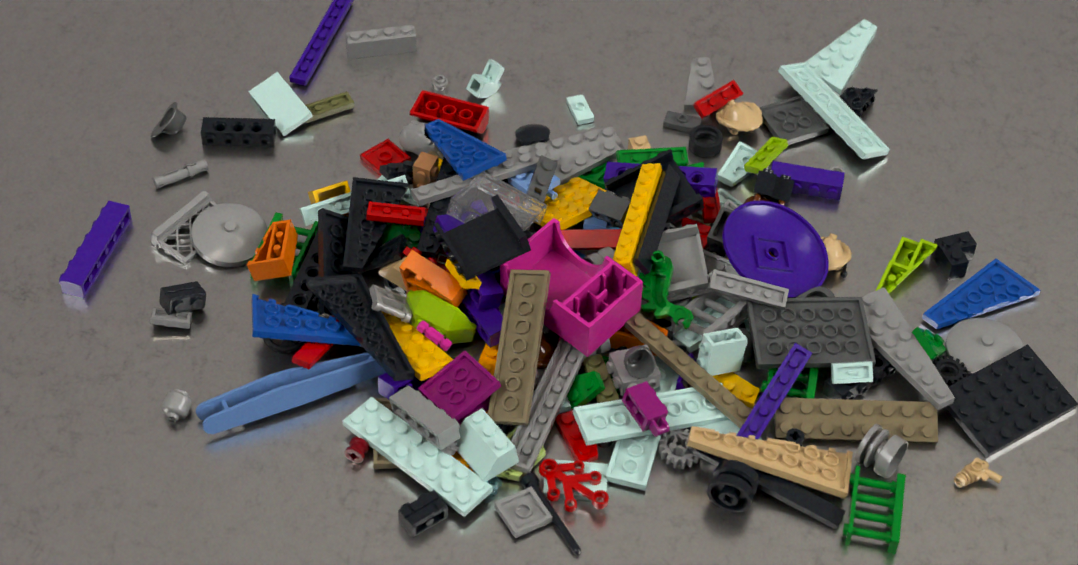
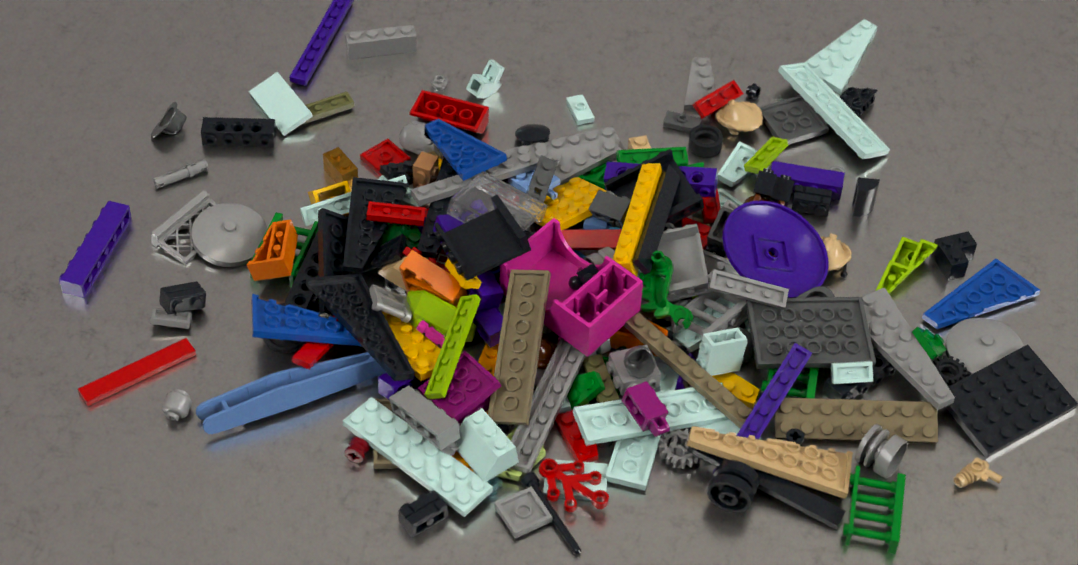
none -> red tile [78,338,196,406]
none -> pearl gold brick [323,147,358,188]
none -> lime plate [424,294,481,399]
none -> black piece [568,263,599,290]
none -> black plate [746,83,761,100]
none -> black brick [792,185,832,217]
none -> black brick [852,178,880,217]

